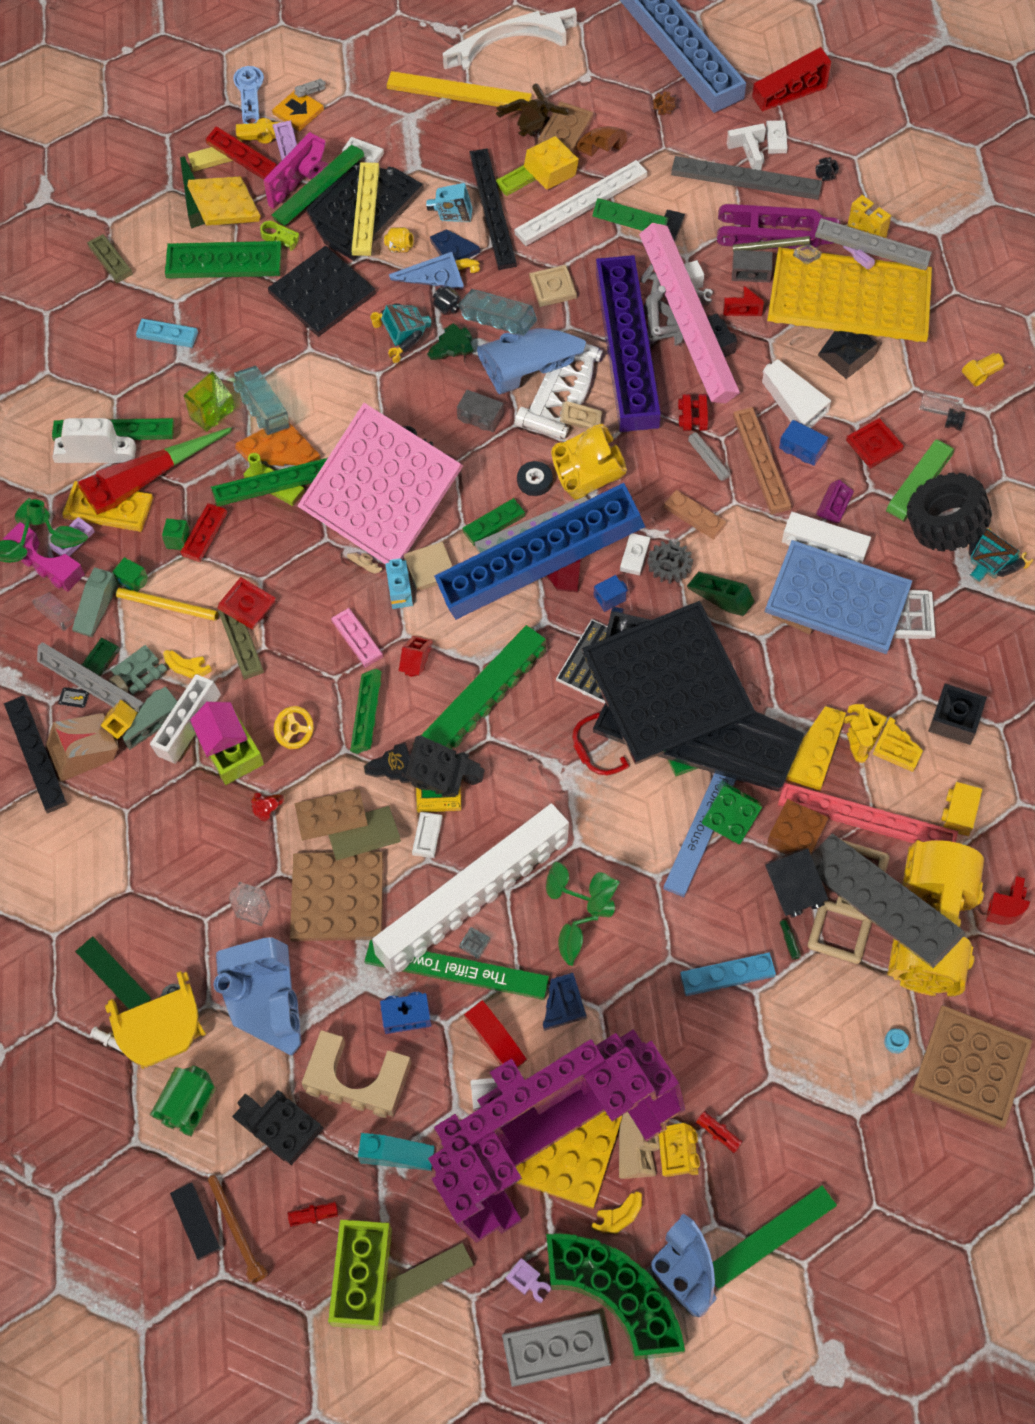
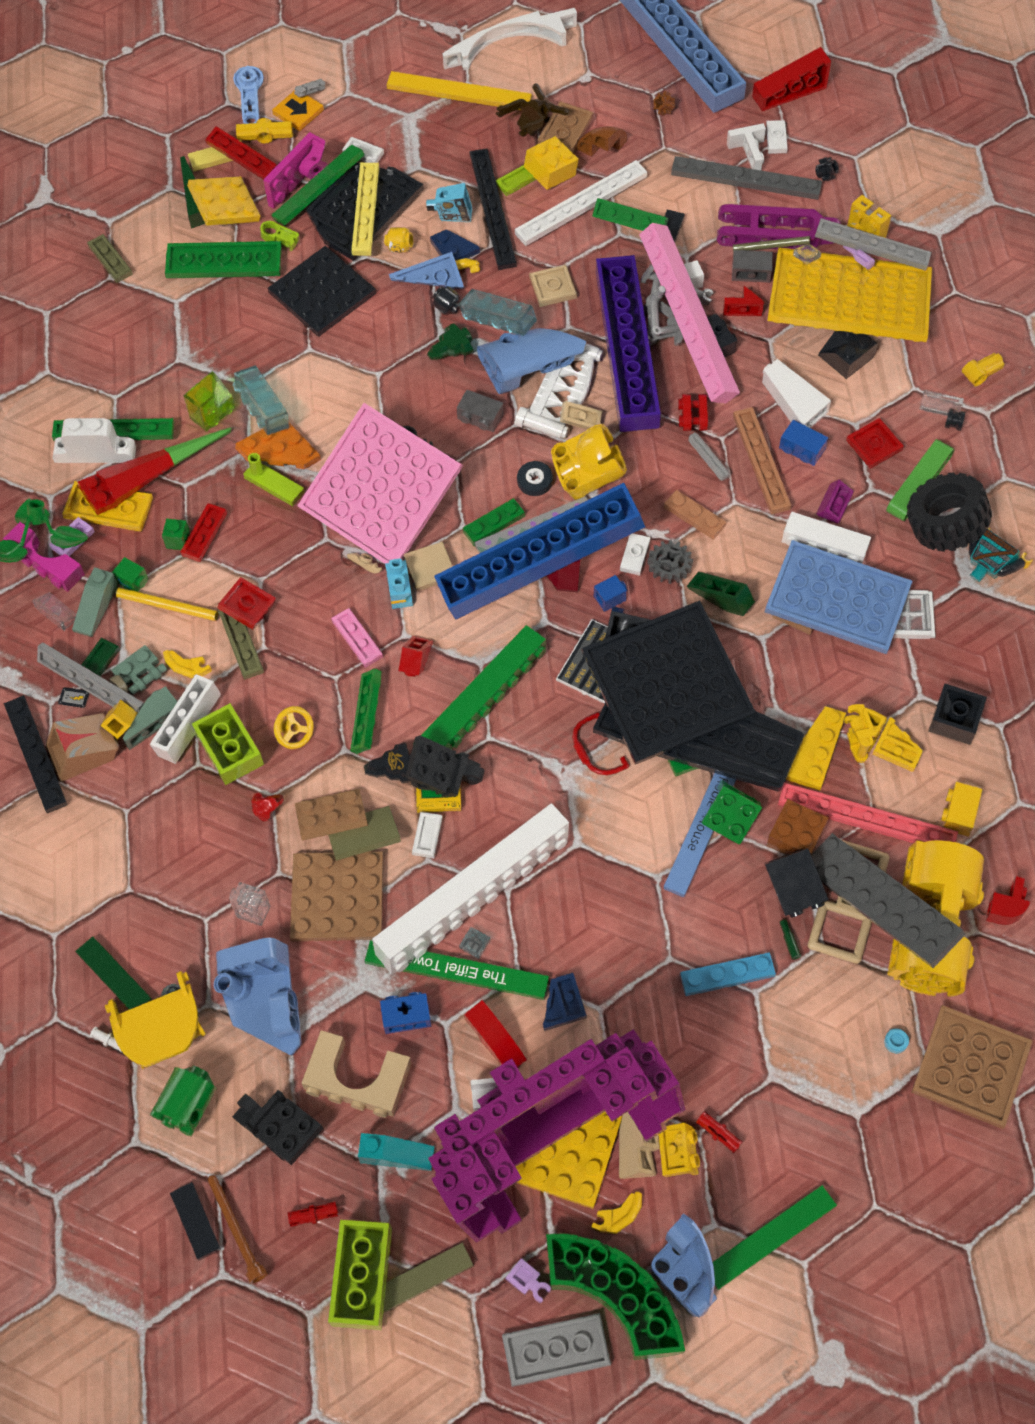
medium azure tile [136,319,198,348] -> none
dark pink slope [190,701,248,757] -> none
green tile [211,458,328,507] -> none
lavender plate [273,120,297,160] -> none
torso [370,303,431,363] -> none
green plant [546,862,620,966] -> none

